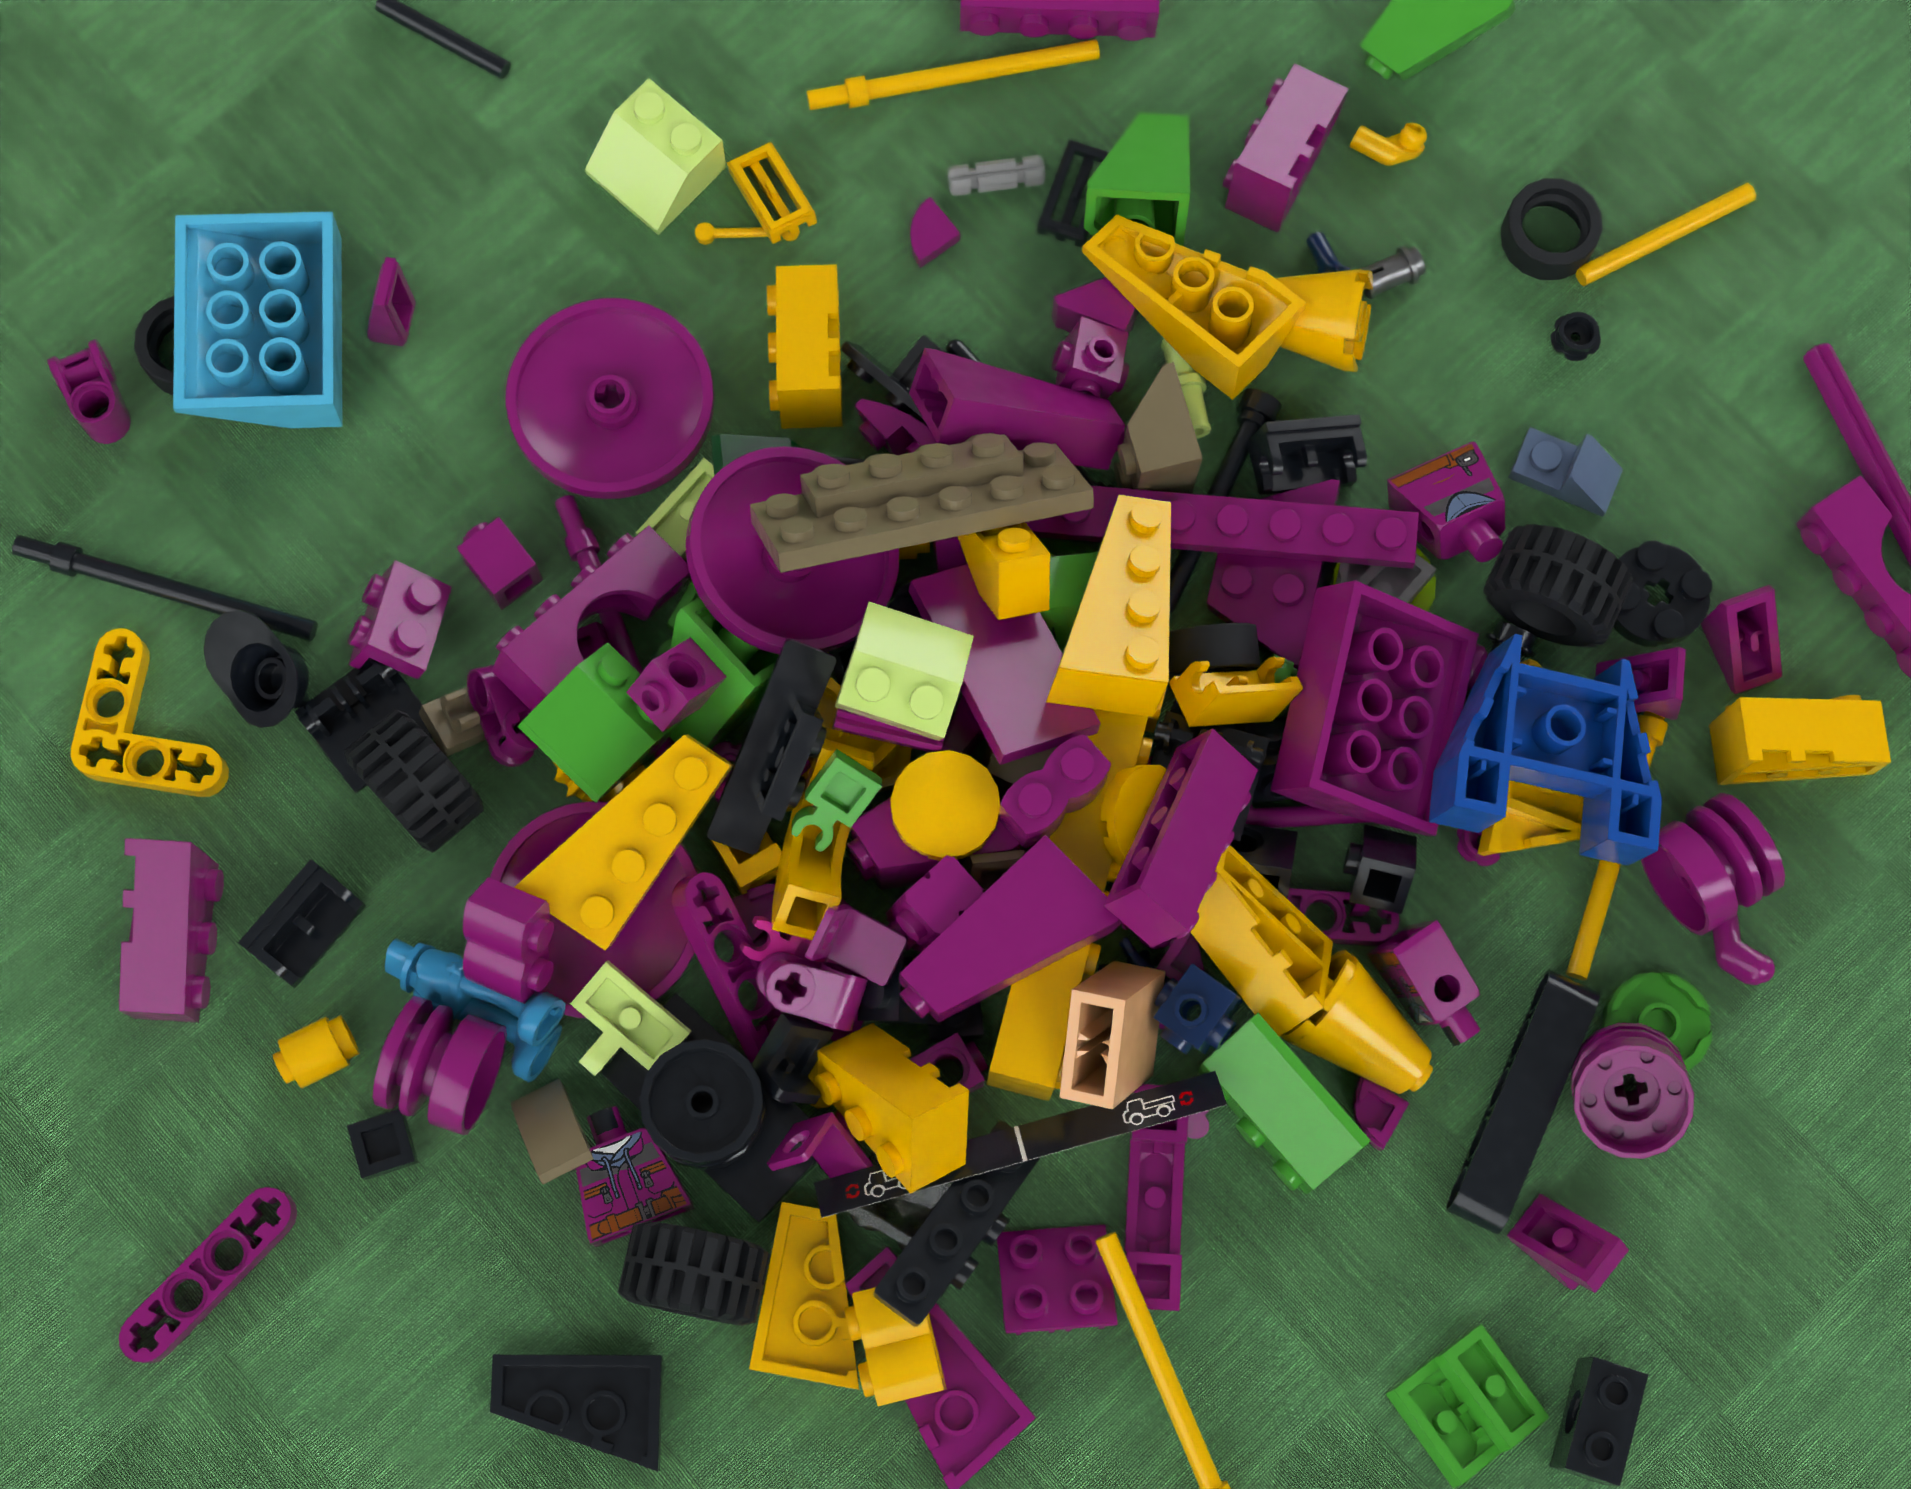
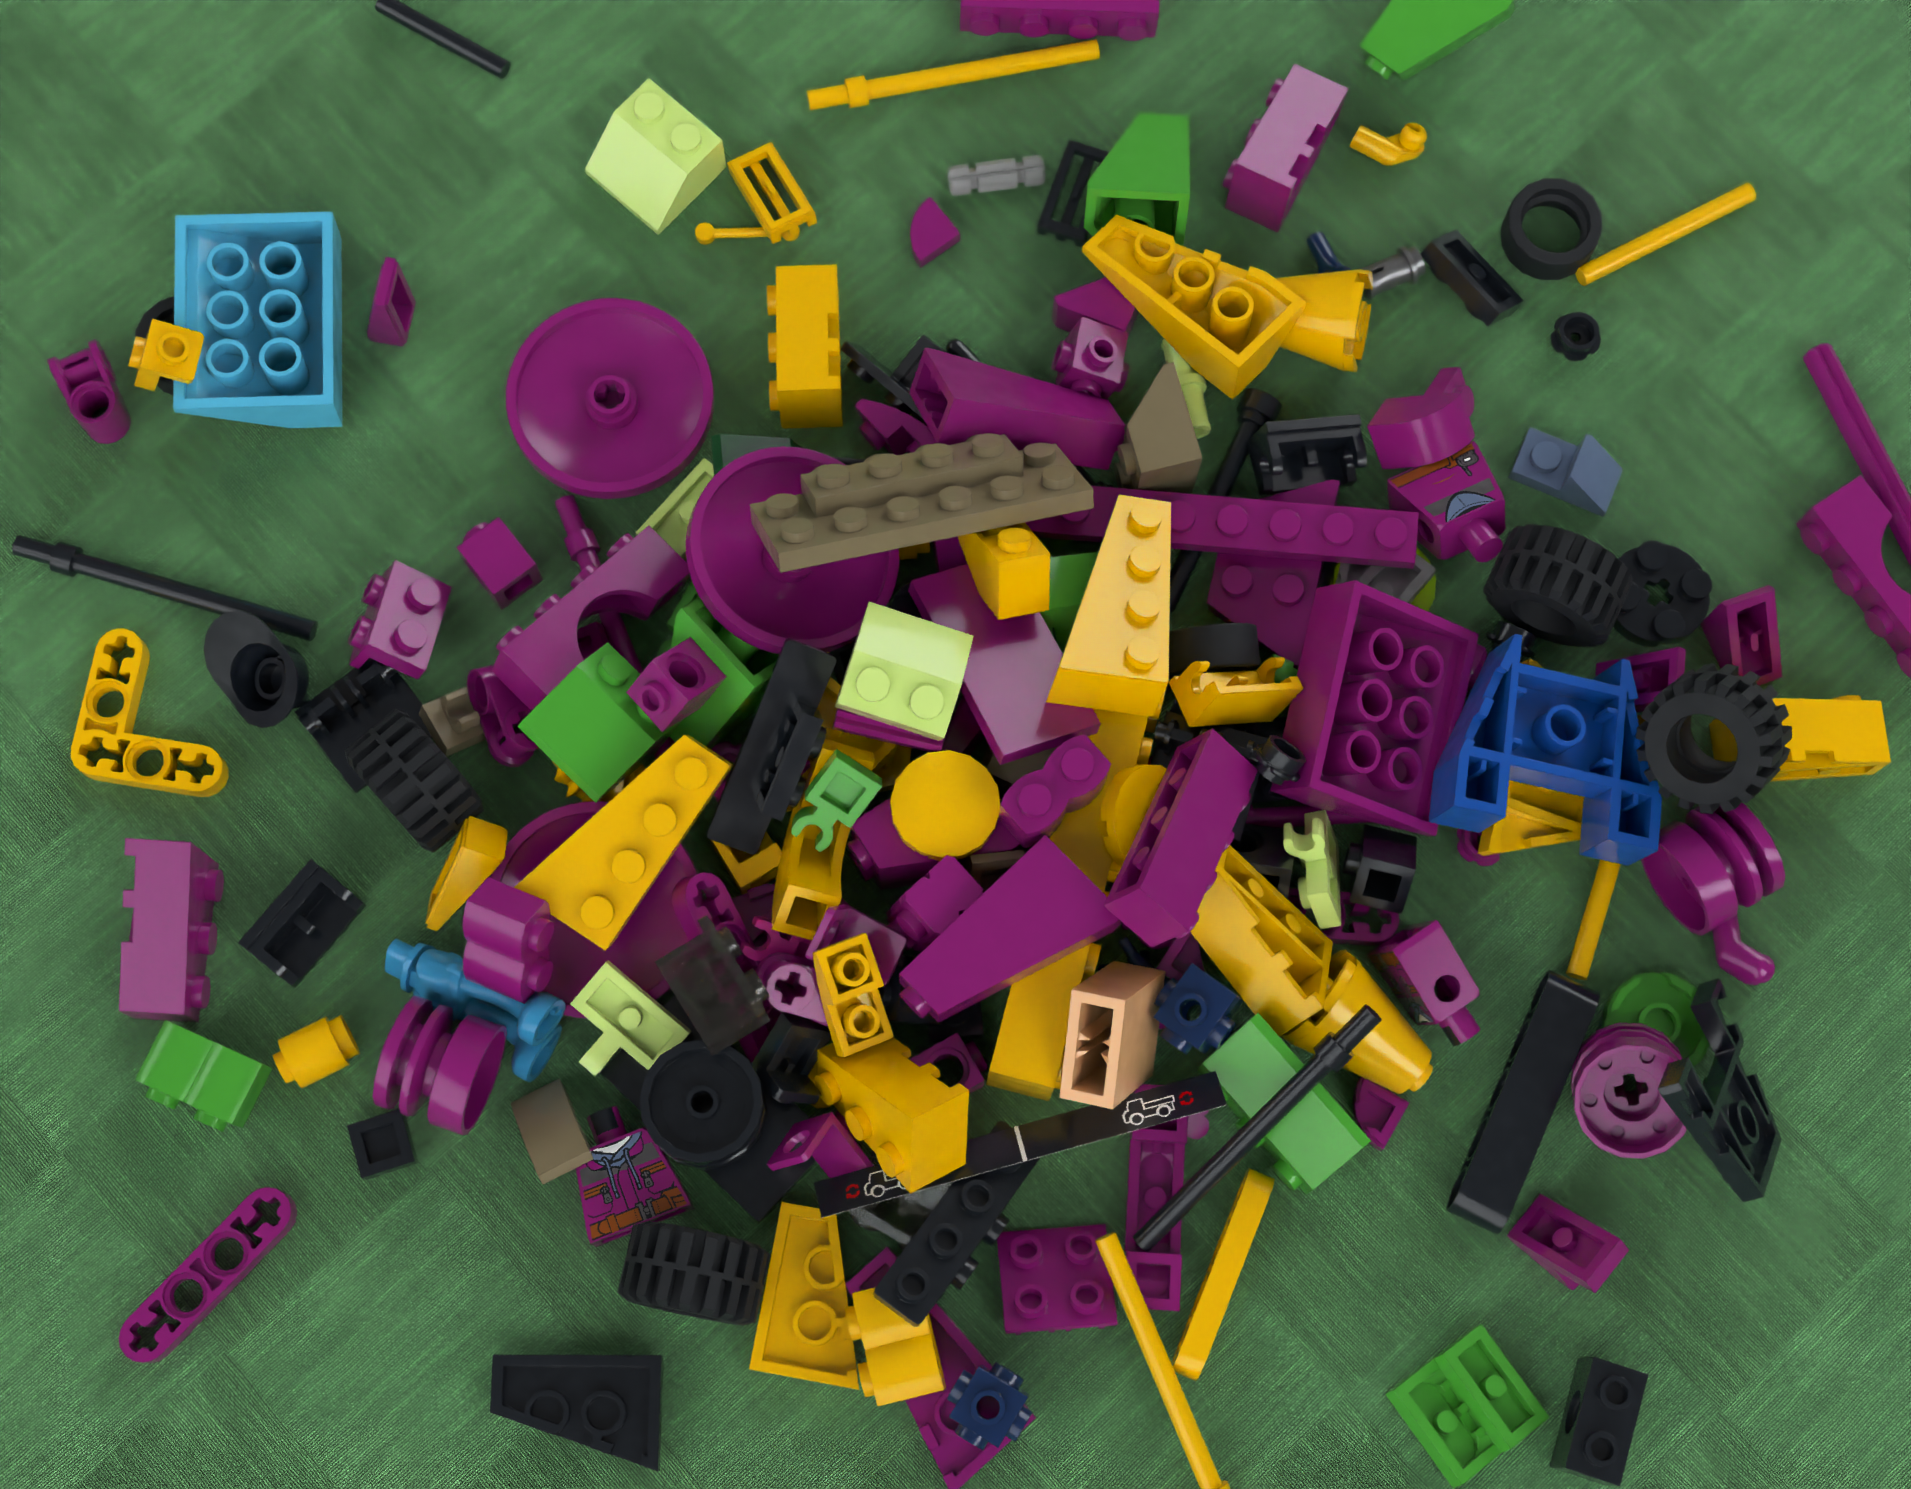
none -> yellow bracket [128,319,204,392]
none -> bright green brick [135,1020,273,1132]
none -> yellow slope [425,816,508,931]
none -> clear smoke bracket [655,915,770,1056]
none -> yellow slope [813,933,894,1057]
none -> dark blue brick [947,1362,1032,1450]
none -> black bar [1133,1004,1382,1252]
none -> yellow beam [1171,1168,1275,1381]
none -> black plate [1254,735,1306,785]
none -> yellowish green plate [1283,810,1341,929]
none -> magenta brick [1367,366,1475,470]
none -> black plate [1420,229,1524,327]
none -> black tyre [1636,664,1792,814]
none -> black wing [1658,978,1782,1202]

